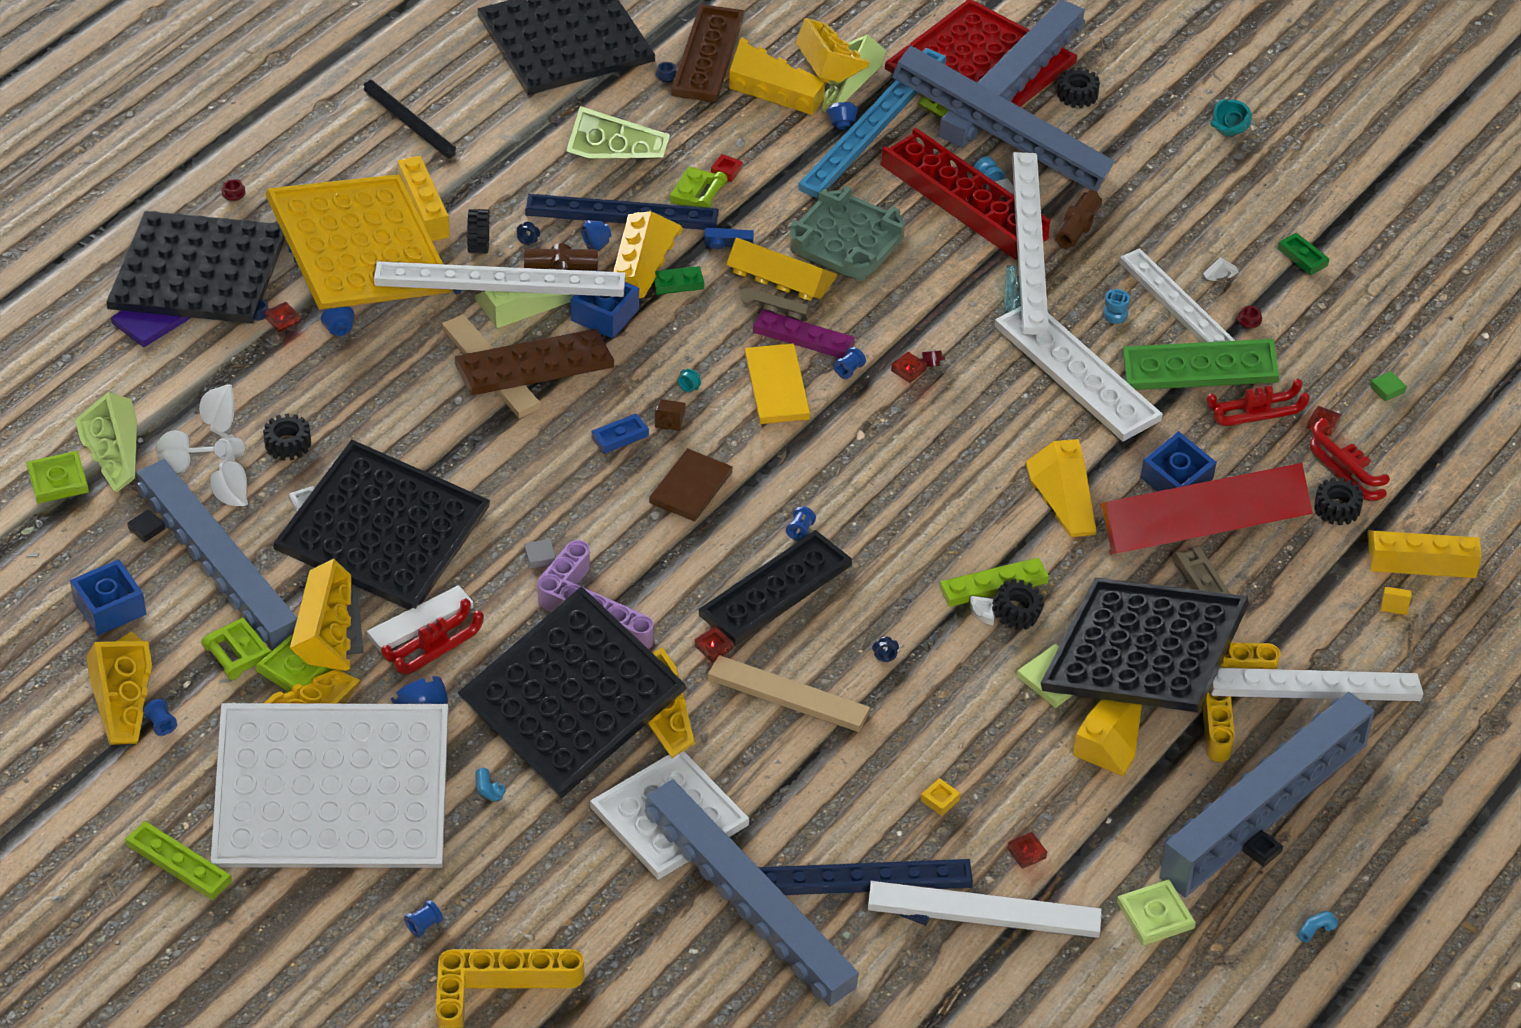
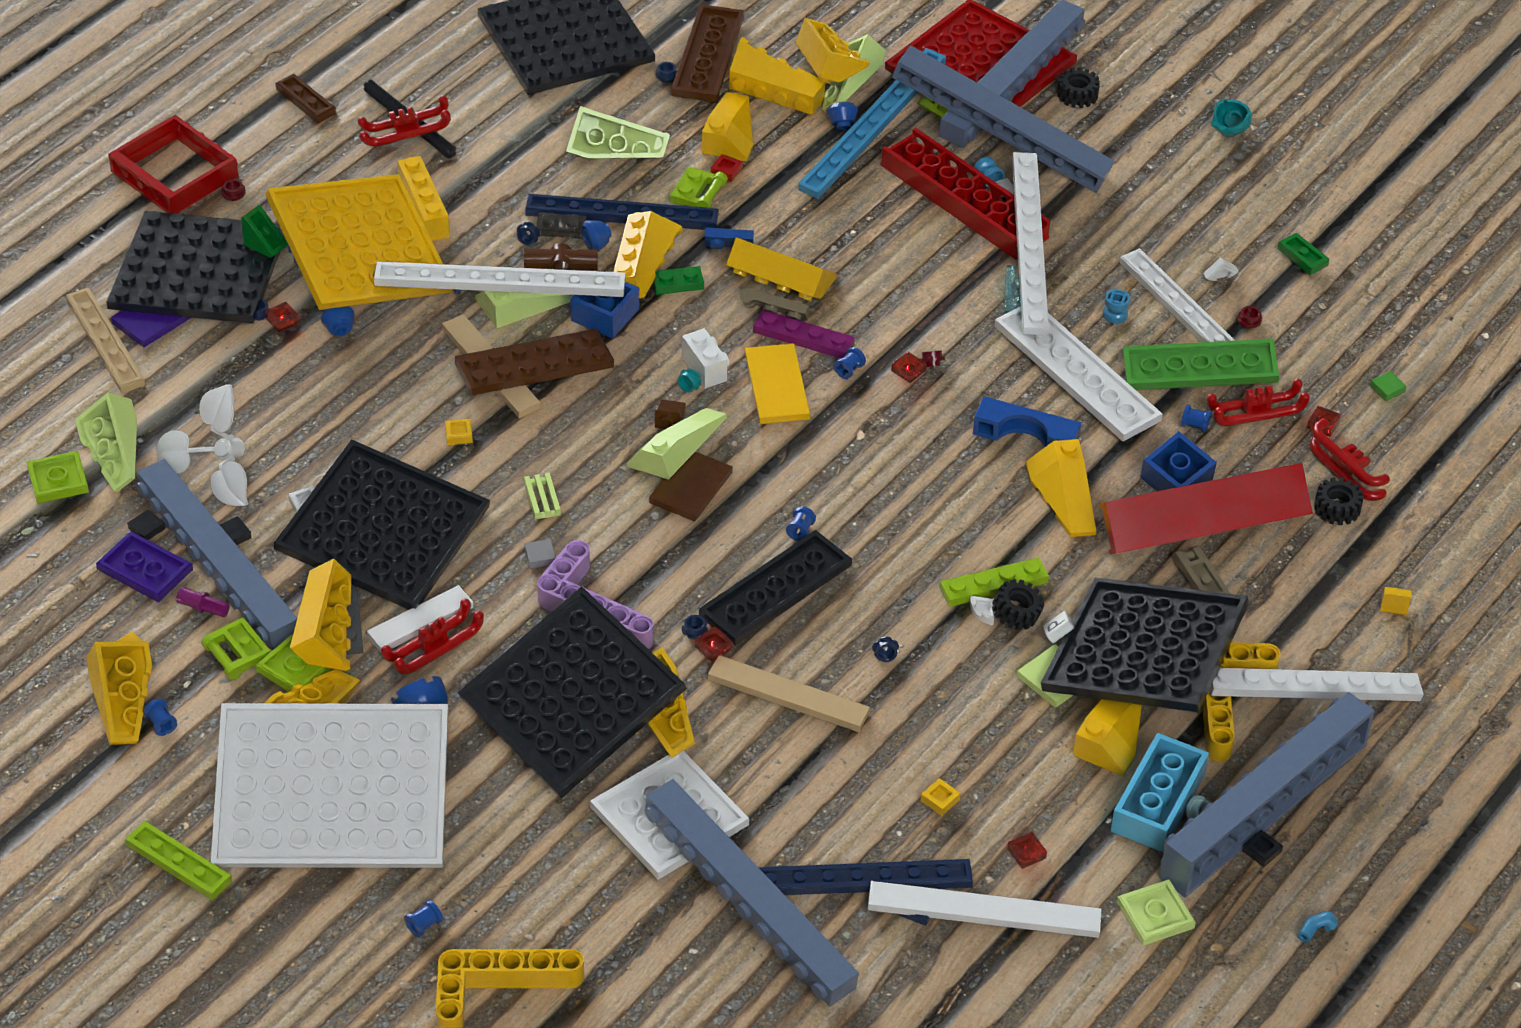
blue brick [70,559,147,636] -> none
black tyre [263,413,311,461] -> none
black tyre [467,209,490,253] -> none
dark azure arm [476,768,506,802] -> none
blue plate [592,413,649,454] -> none
sand green plate [790,186,905,281] -> none
reddish brown piece [1055,190,1102,250] -> none
yellow wedge [1367,530,1482,578] -> none
none -> tan tile [66,287,145,393]
none -> dark purple tile [96,531,193,603]
none -> red window [108,115,238,214]
none -> magenta axle [176,587,230,617]
none -> black tile [220,516,252,545]
none -> green slope [241,204,288,258]
none -> reddish brown tile [275,74,336,124]
none -> red piece [357,96,451,147]
none -> yellow tile [445,419,473,445]
none -> yellowish green tile [524,472,561,520]
none -> clear smoke plate [536,212,587,239]
none -> yellowish green wedge [627,408,727,480]
none -> dark blue plate [681,615,708,640]
none -> white brick [682,328,729,389]
none -> yellow wedge [702,92,753,162]
none -> blue arch [973,396,1081,447]
none -> white tile [1043,610,1074,643]
none -> medium azure brick [1111,733,1209,852]
none -> blue bush [1181,405,1212,433]
none -> light aqua plate [1186,795,1210,820]

